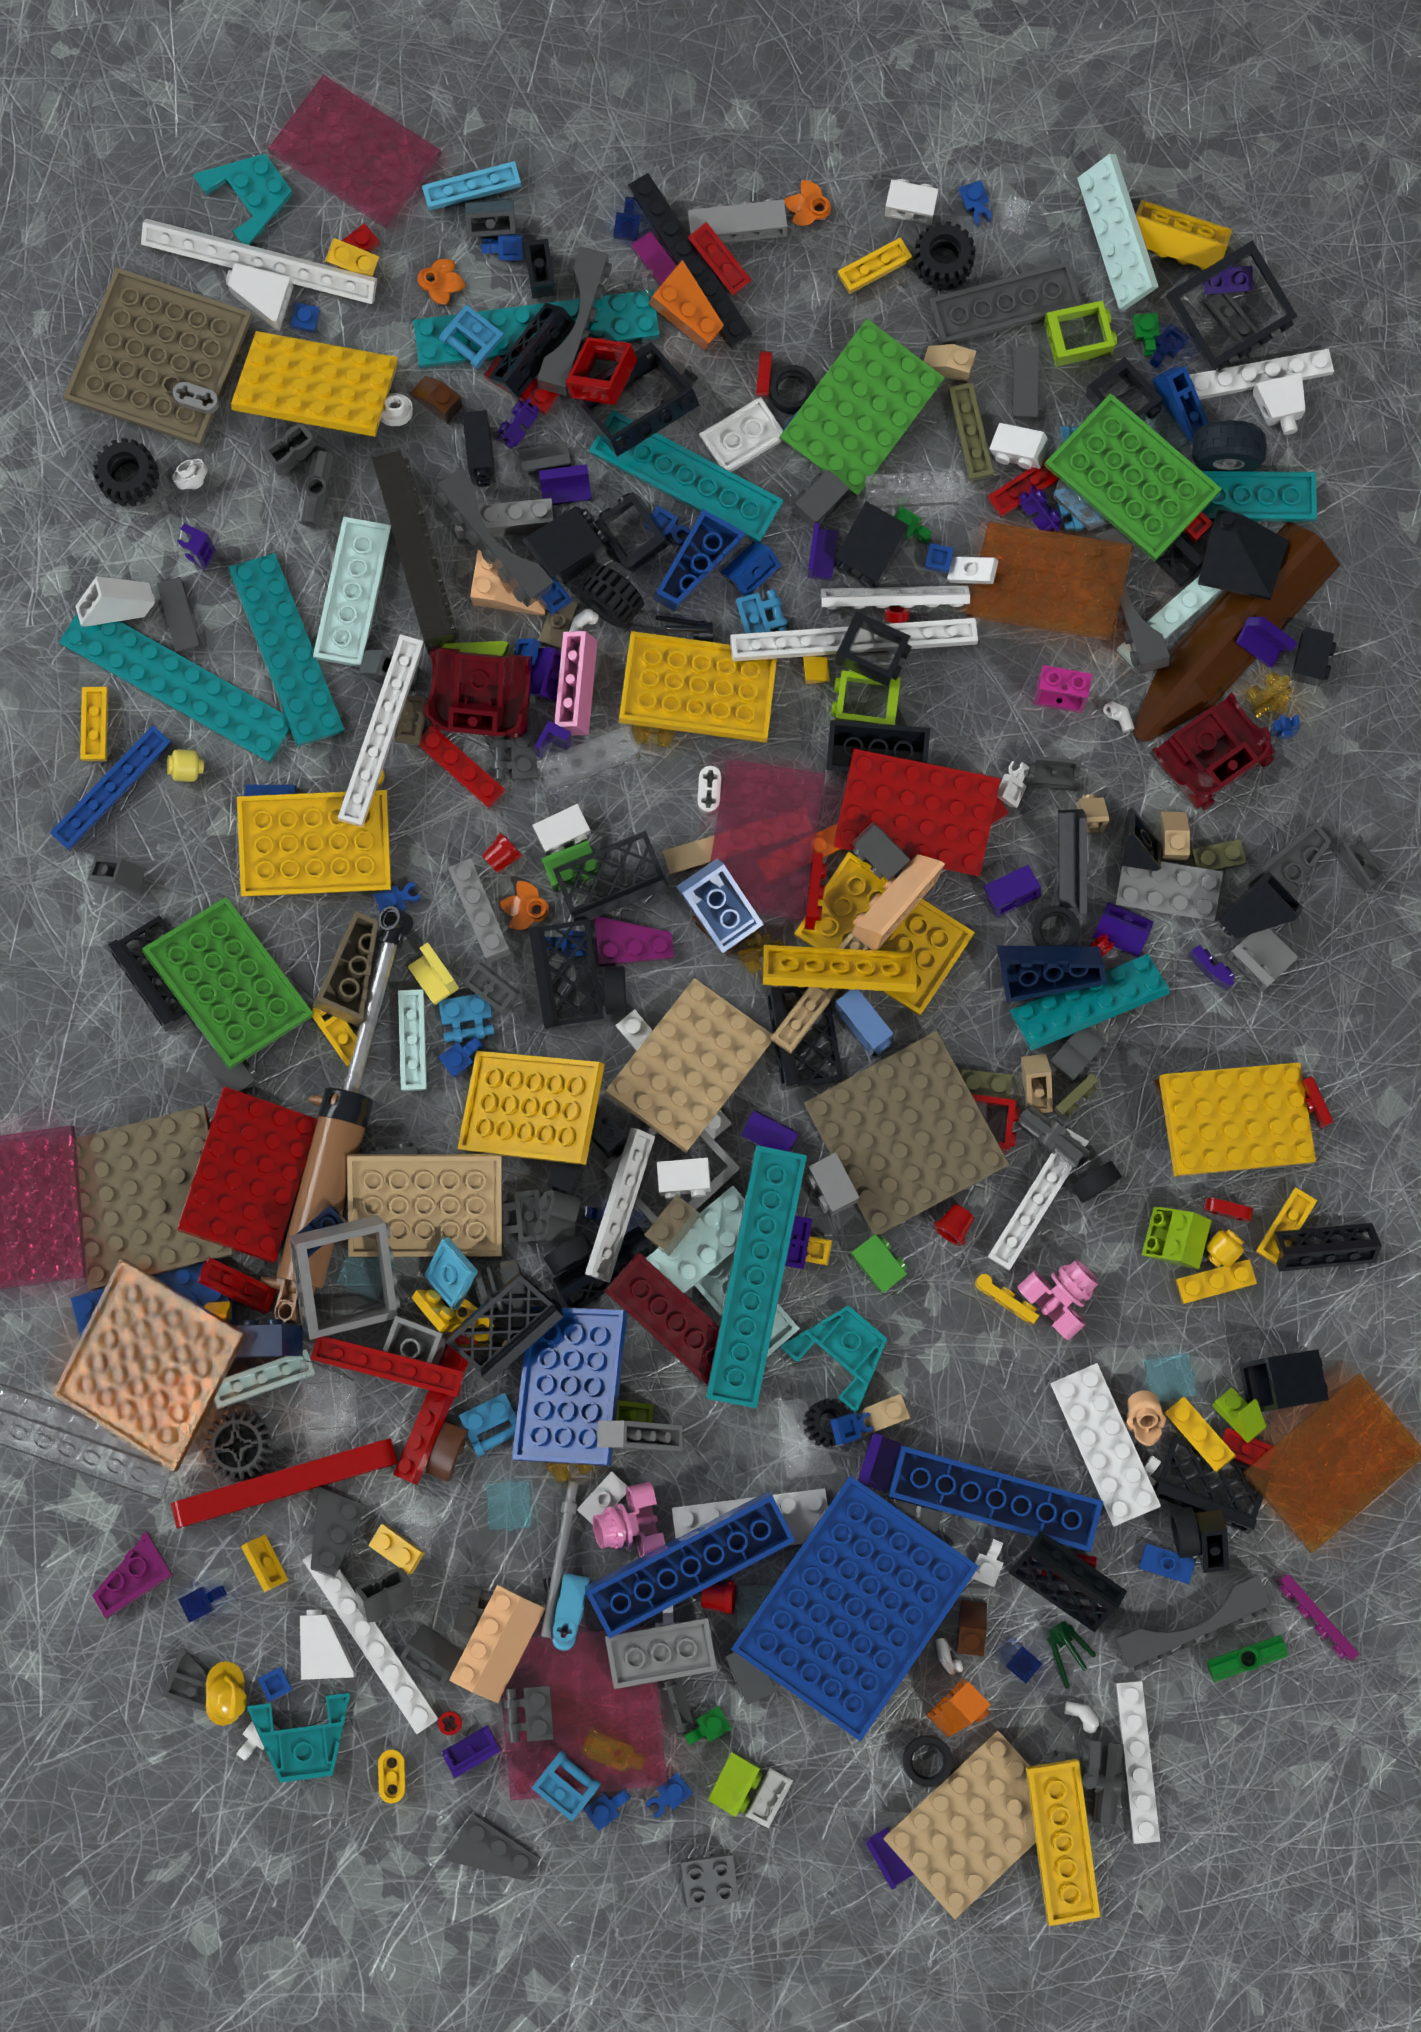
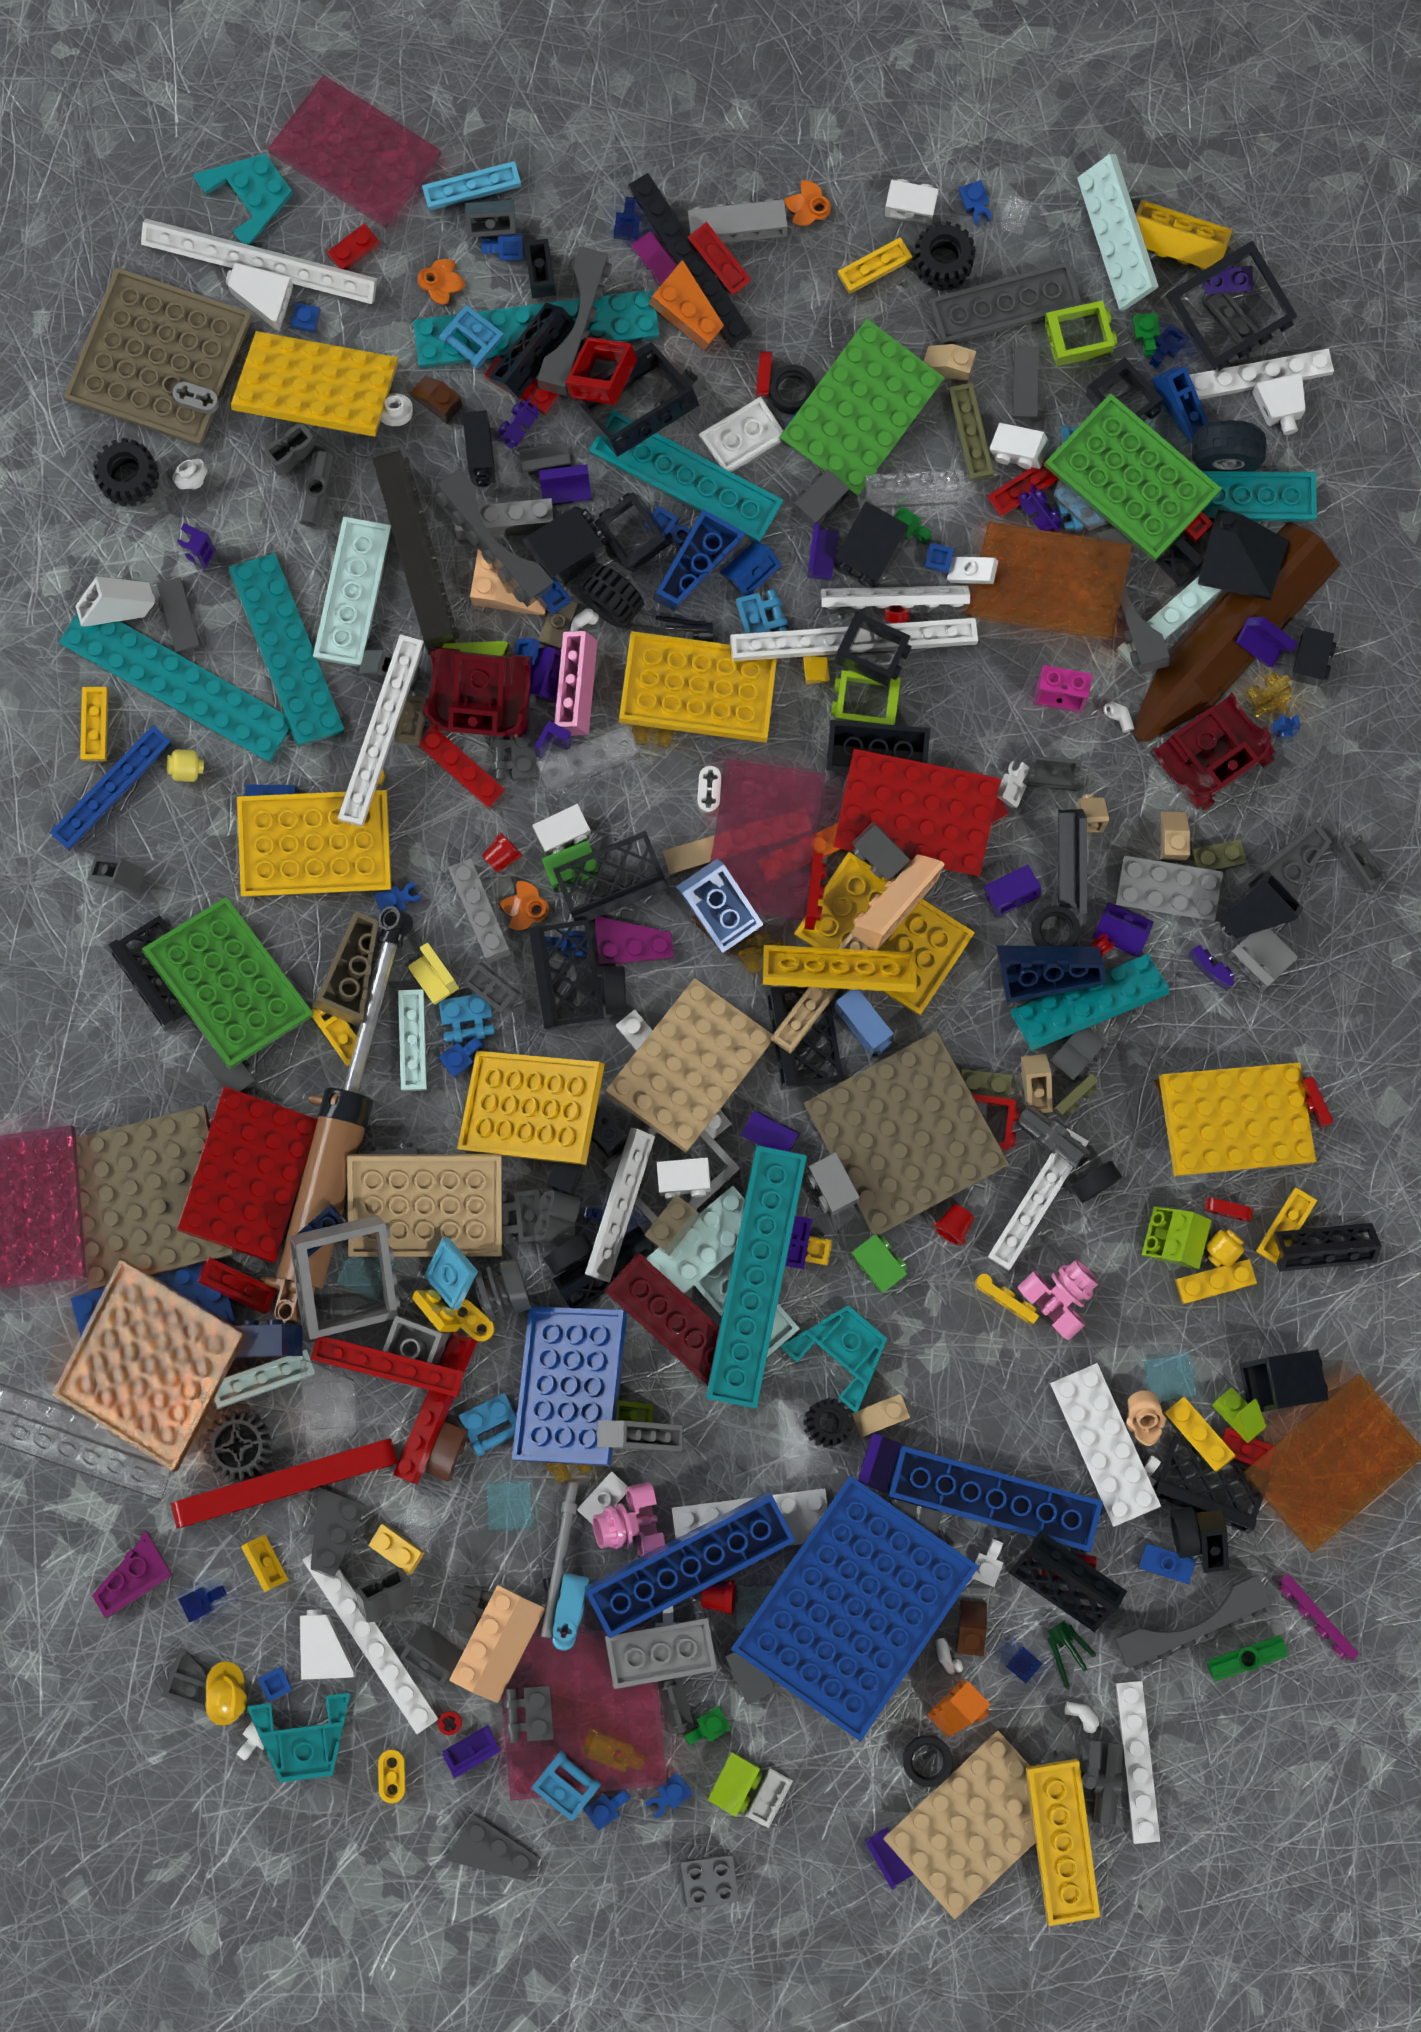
yellow slope [201,1301,232,1322] -> none
yellow plate [325,238,379,277] -> none
black fence [445,1271,564,1383] -> none
blue plate [830,1412,874,1445] -> none
black slope [1121,808,1161,871] -> none

